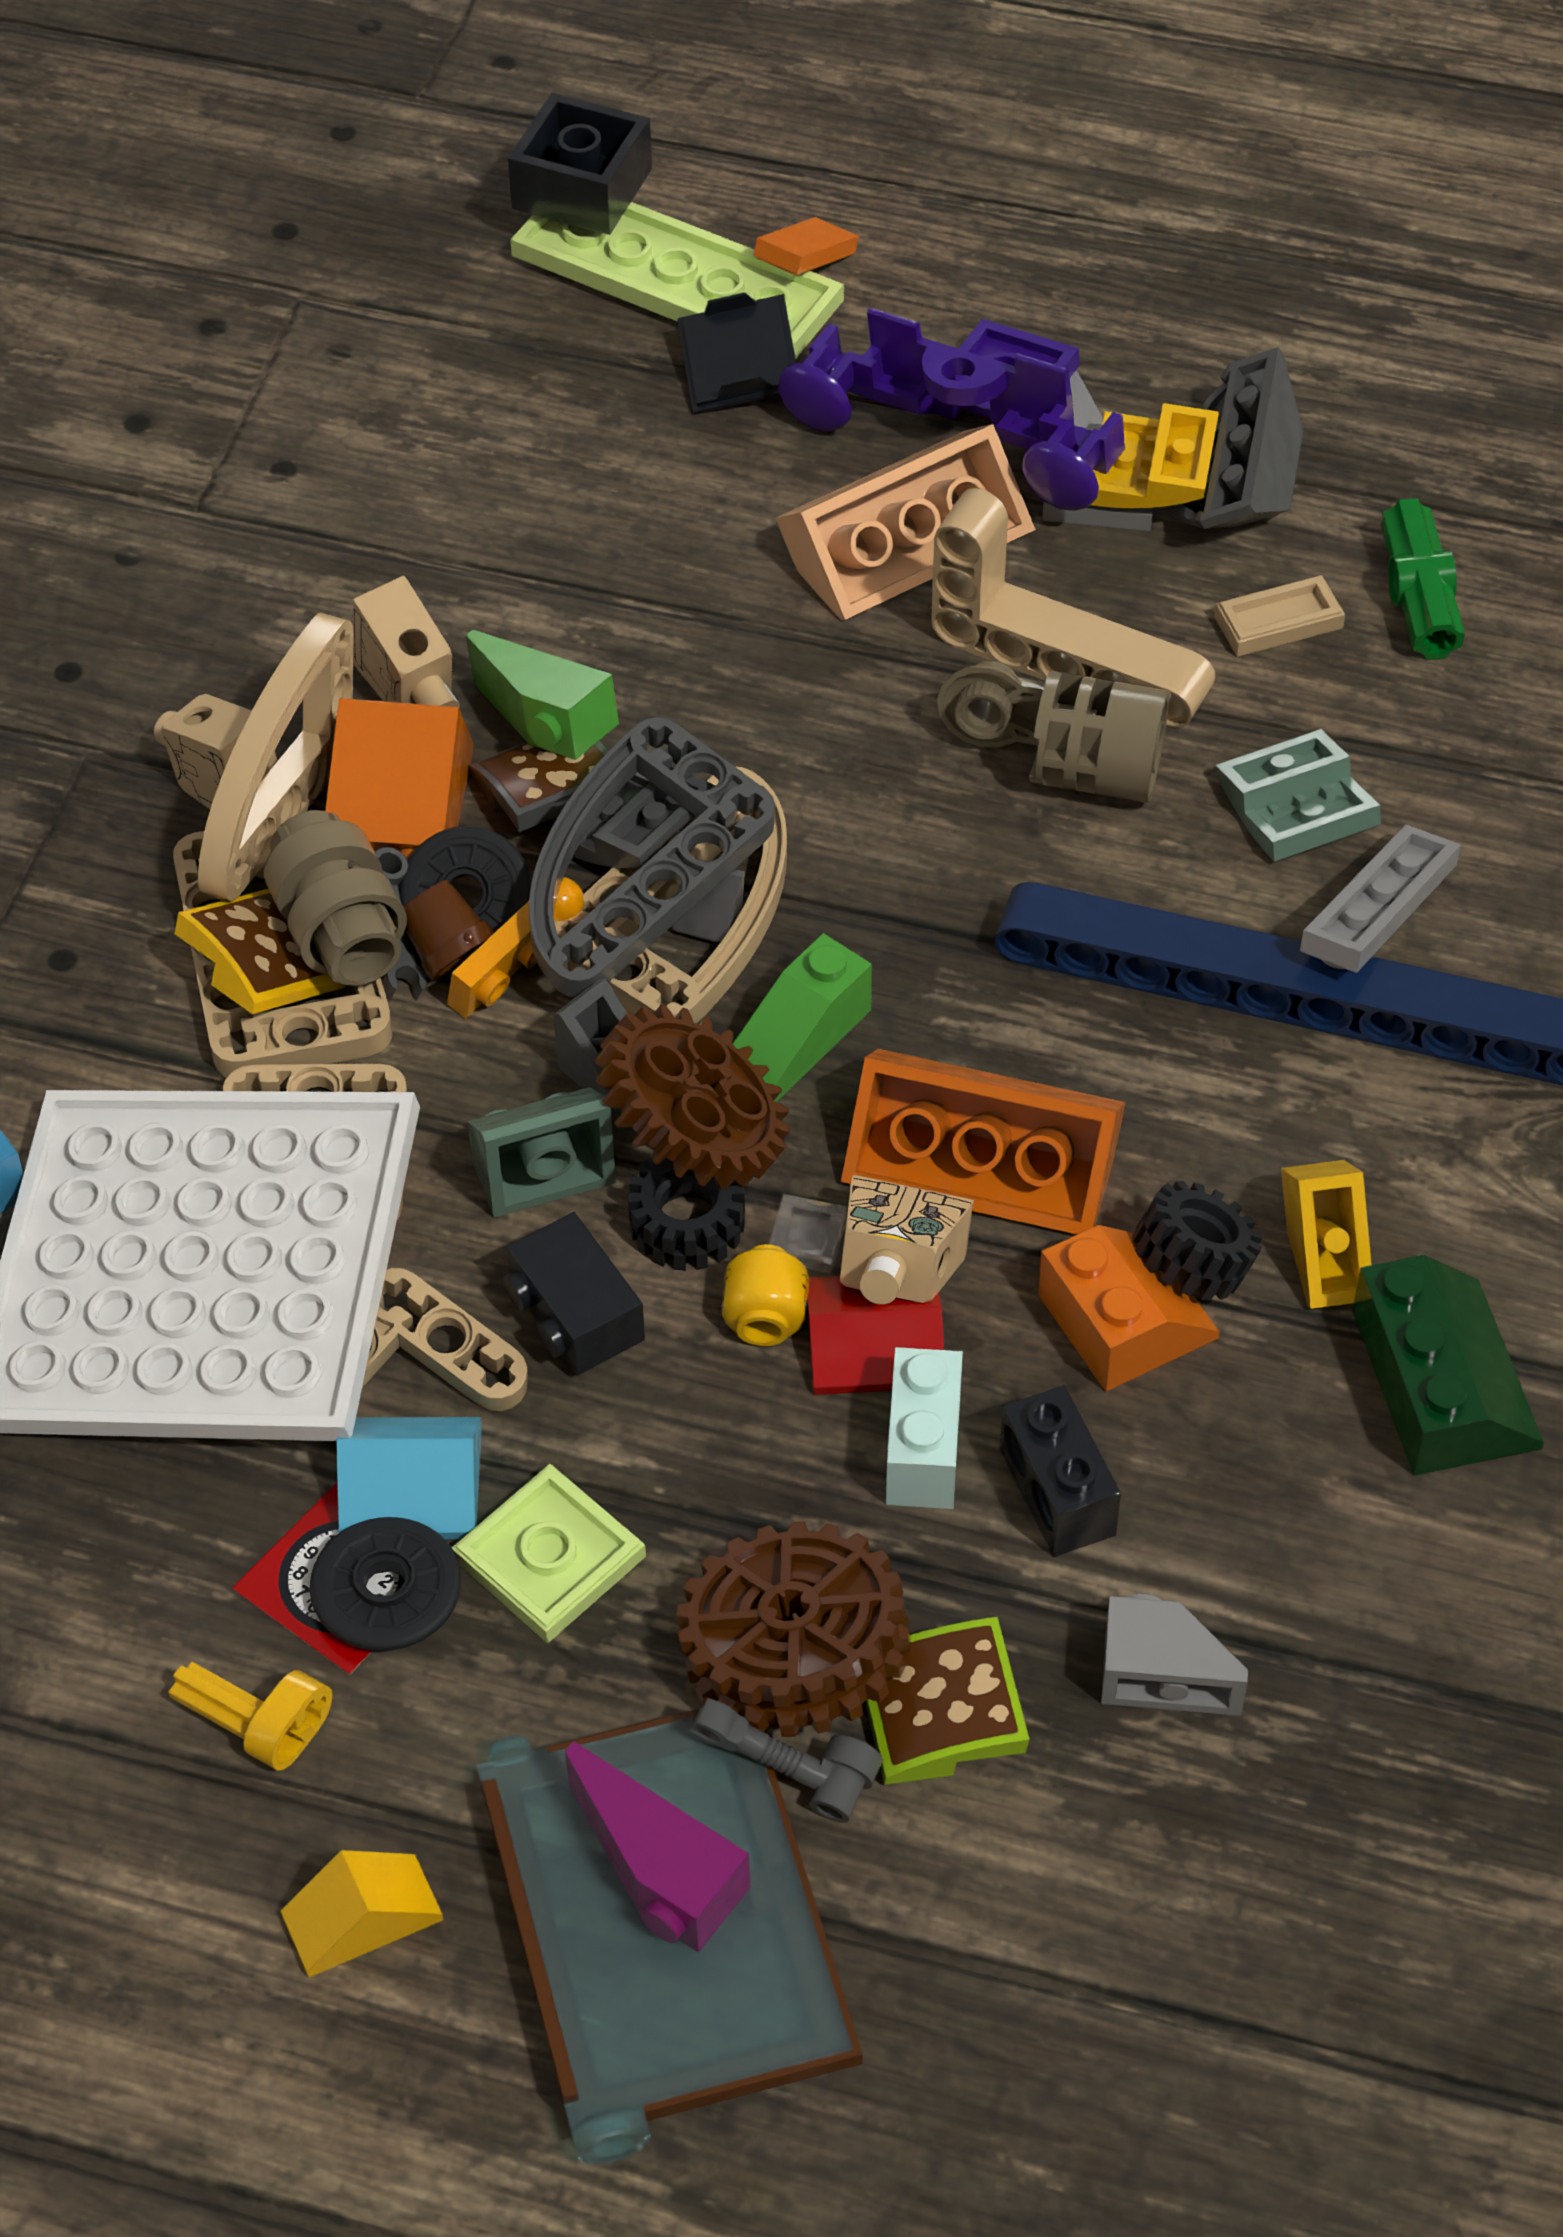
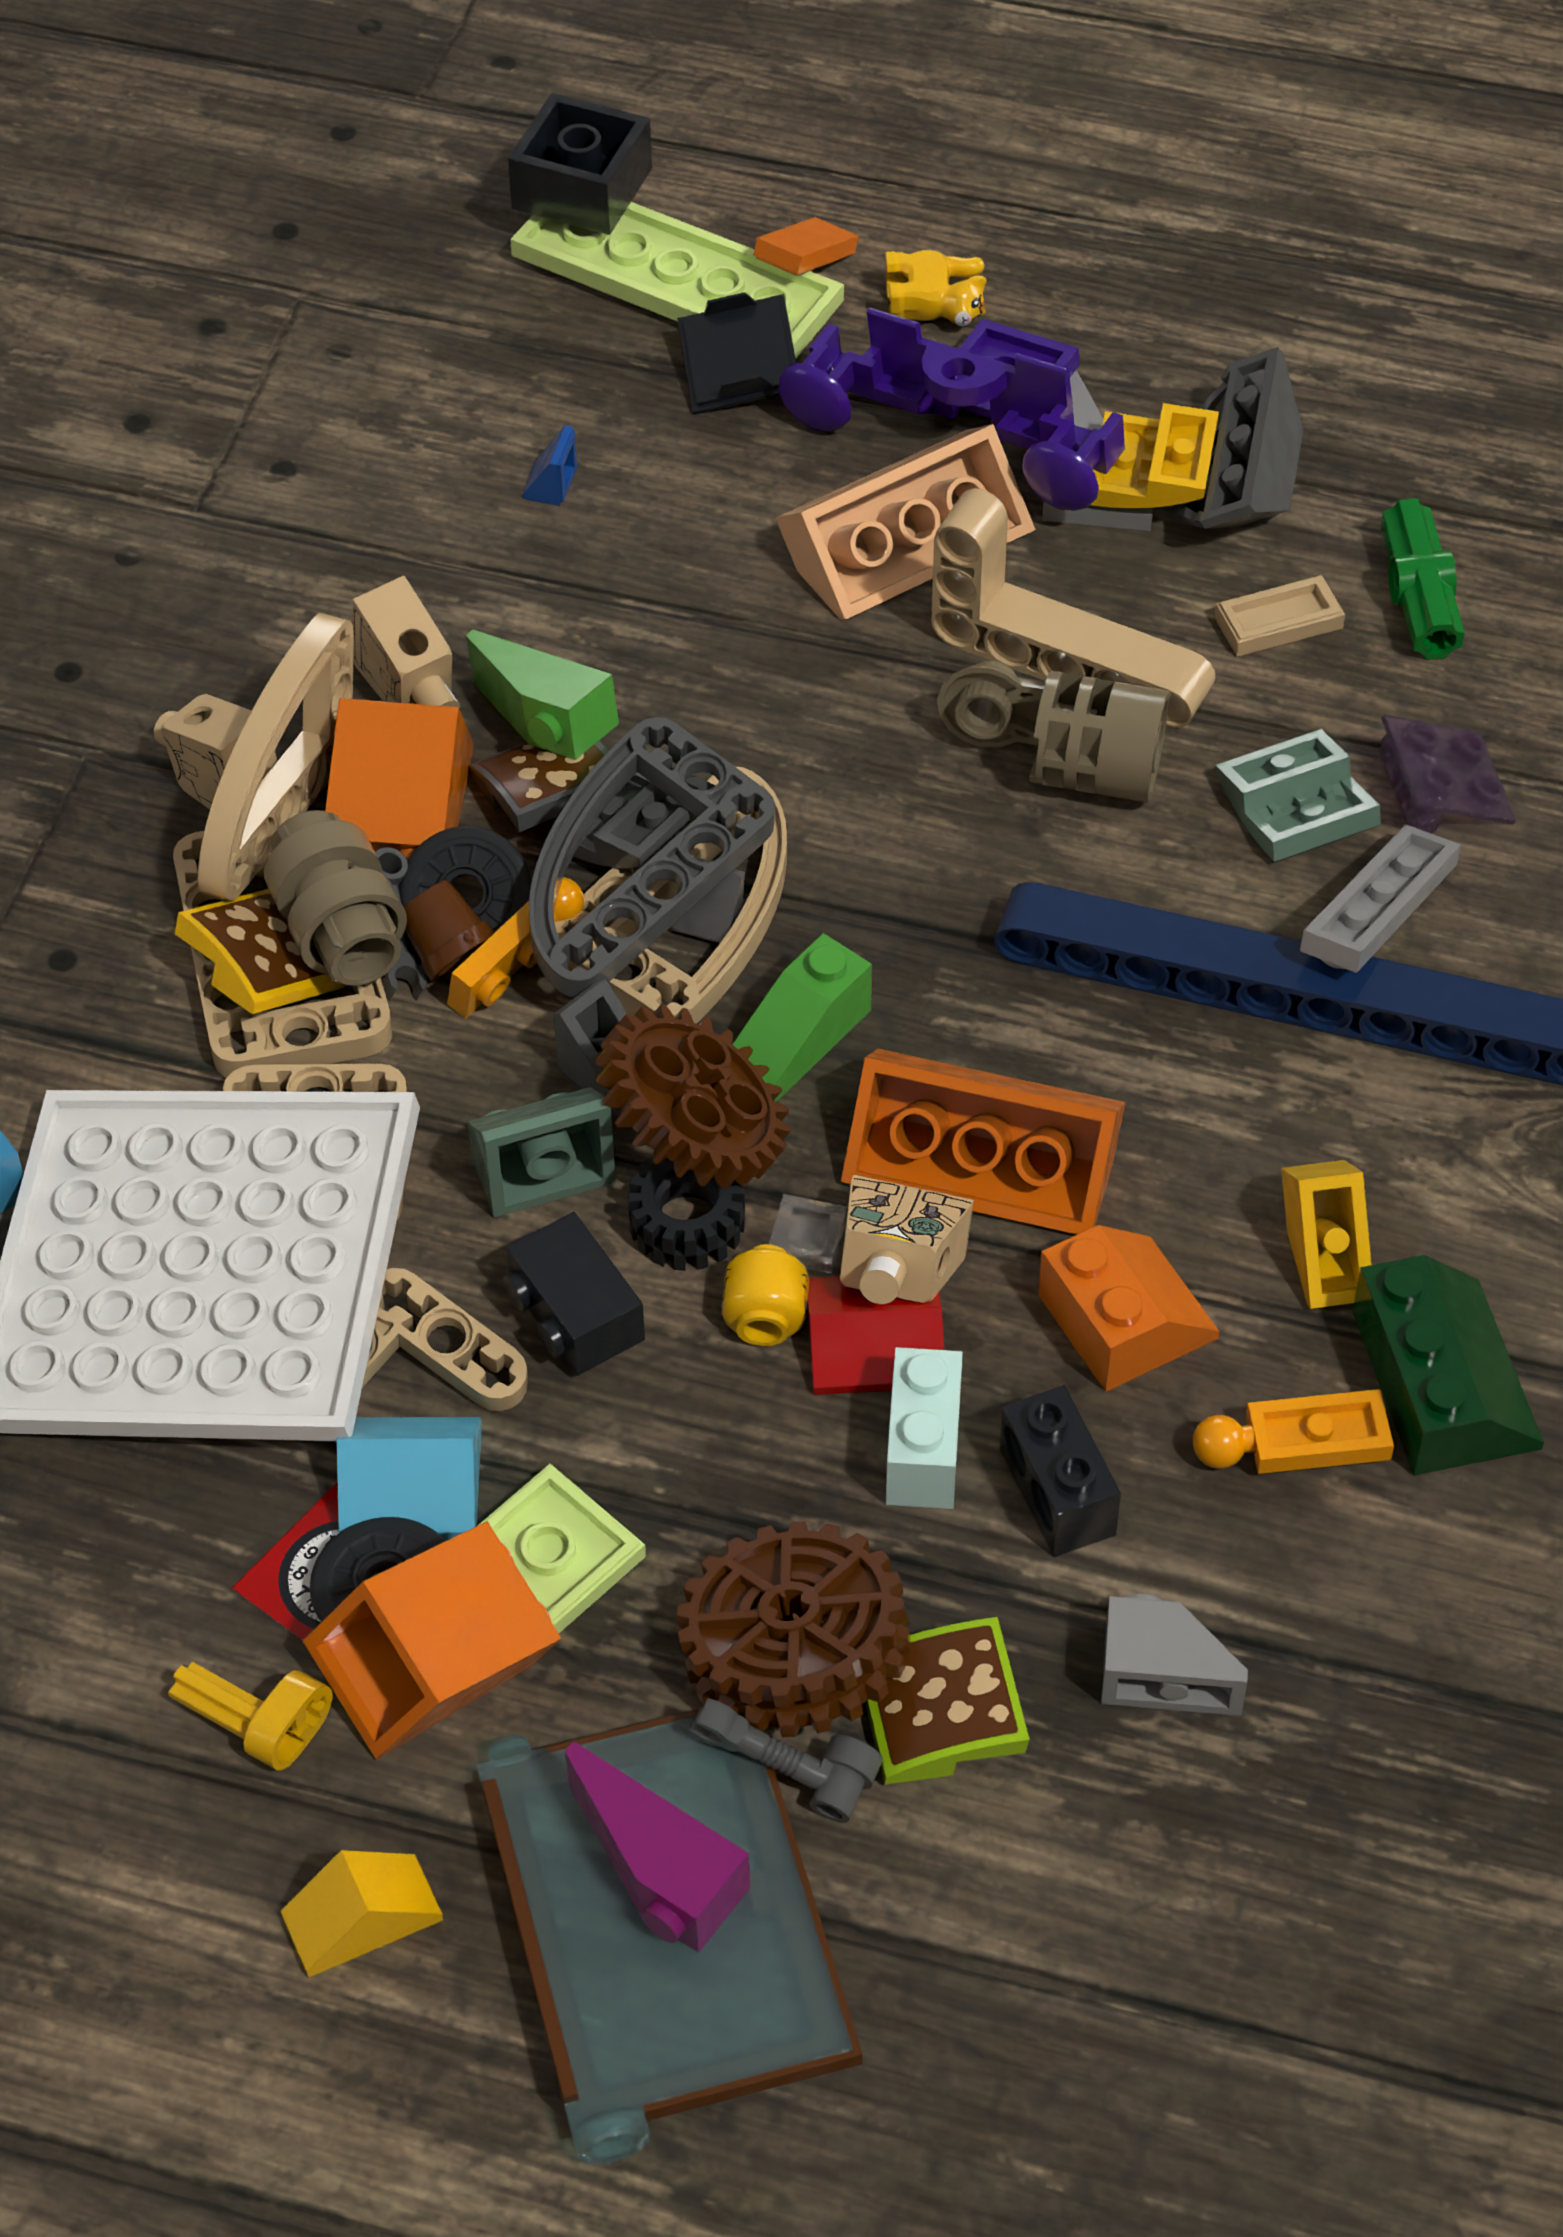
black tyre [1133,1181,1262,1300] -> none
none -> orange slope [303,1521,562,1760]
none -> blue slope [522,425,577,506]
none -> yellow animal [885,250,986,327]
none -> light orange plate [1192,1389,1394,1474]
none -> clear purple hinge [1379,715,1516,834]

